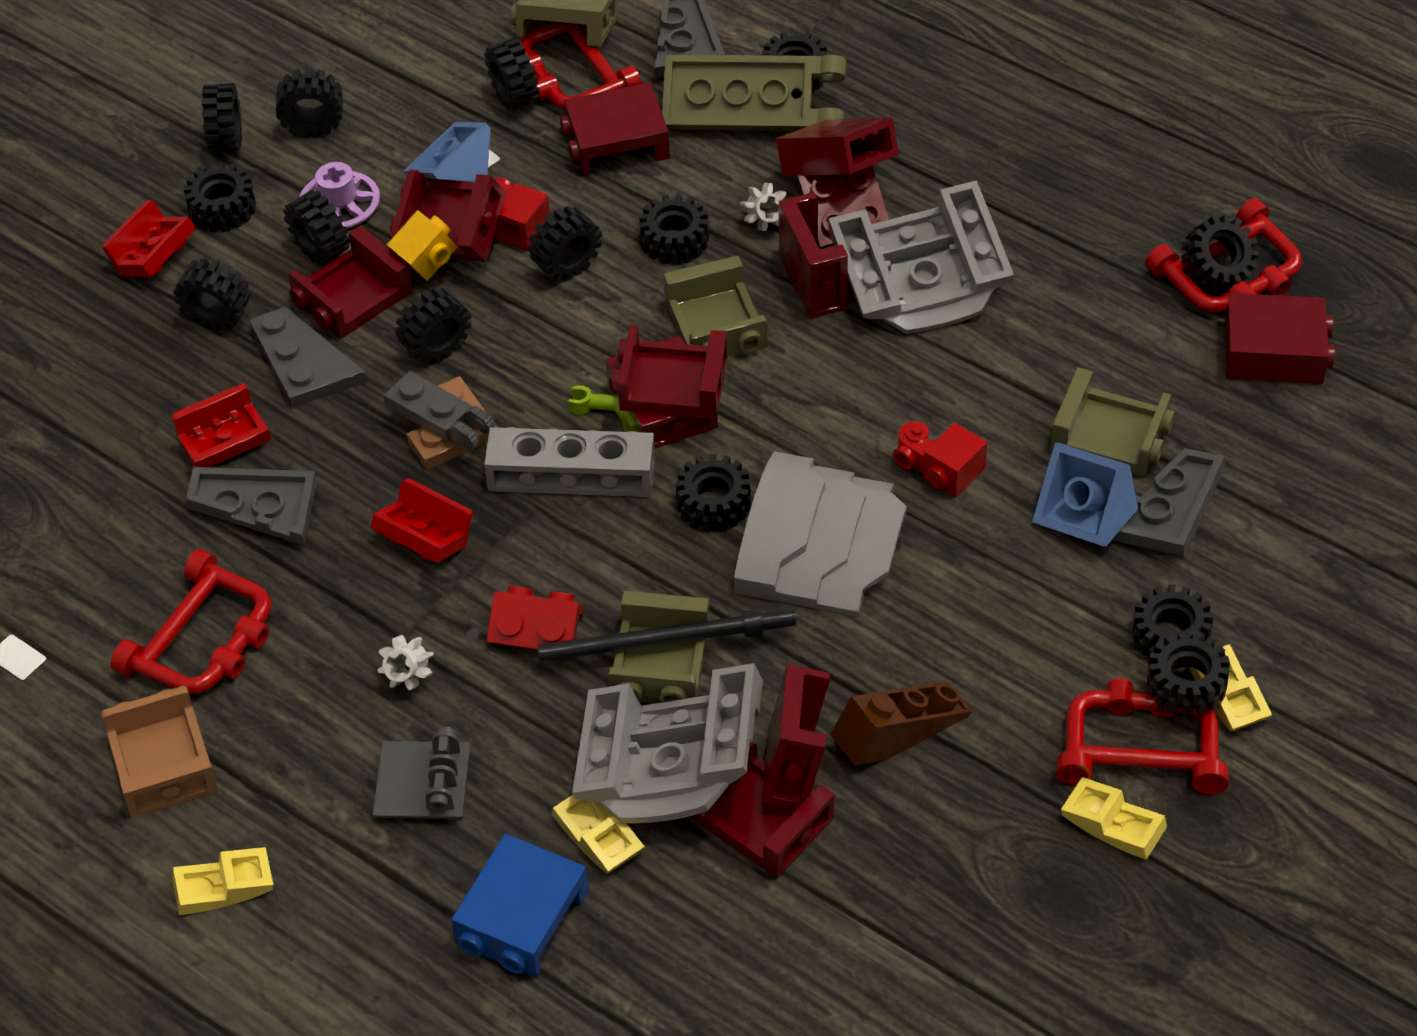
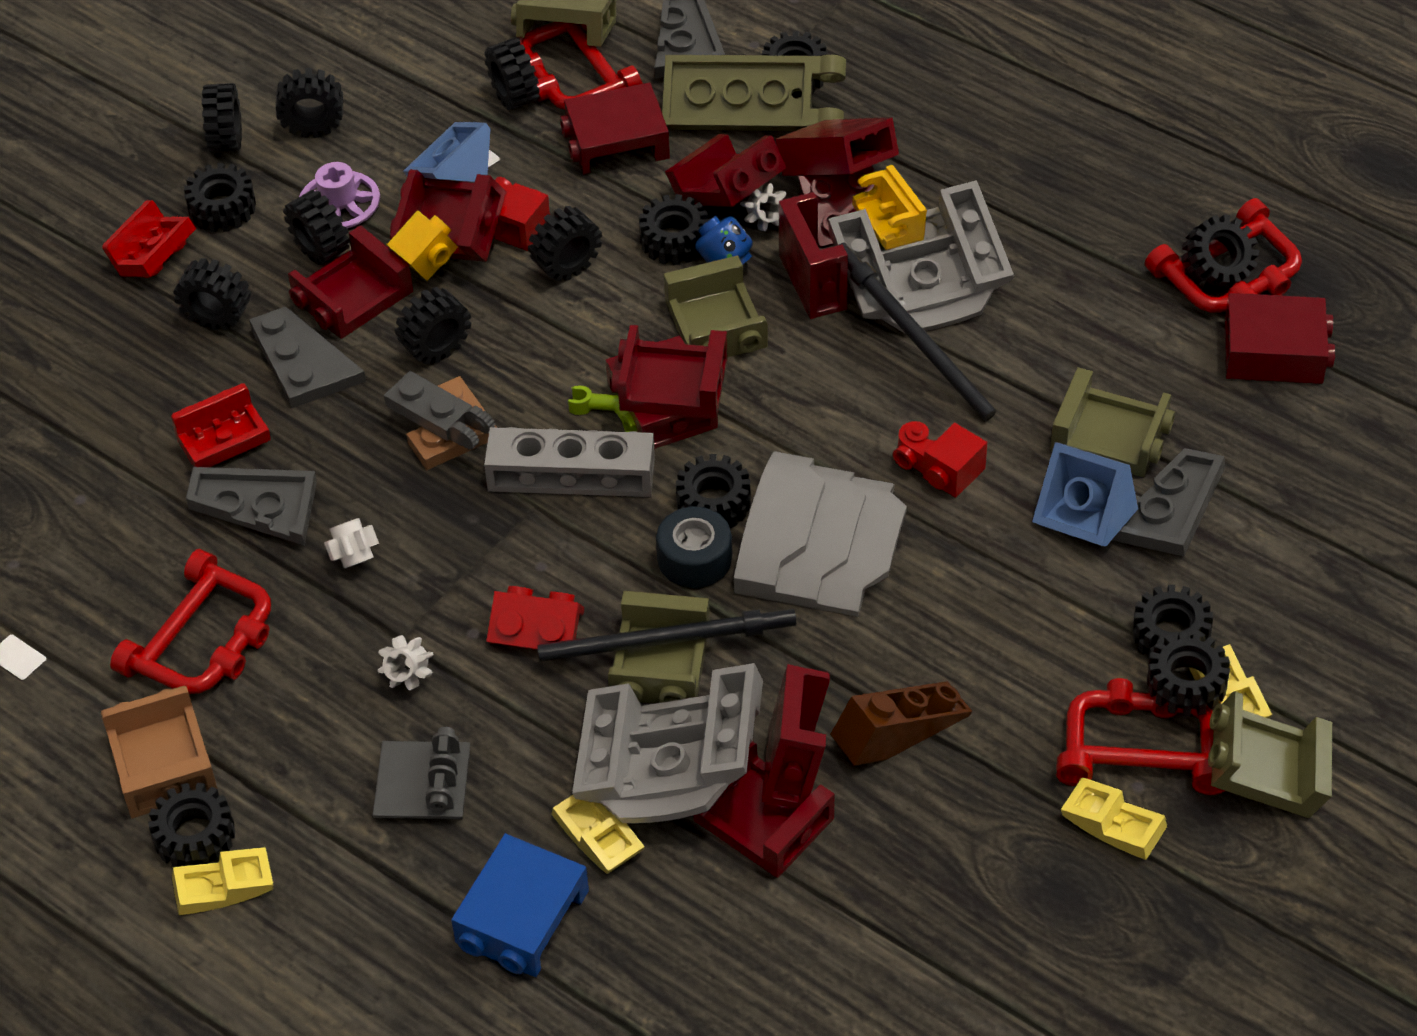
red bracket [370,478,473,563] -> none
none -> black tyre [148,783,235,867]
none -> white gear [324,518,379,568]
none -> black wheel [656,506,732,588]
none -> dark red panel [665,134,787,207]
none -> blue head [696,216,753,265]
none -> black bar [839,242,996,421]
none -> yellow hinge [852,165,927,250]
none -> olive panel [1208,691,1332,818]

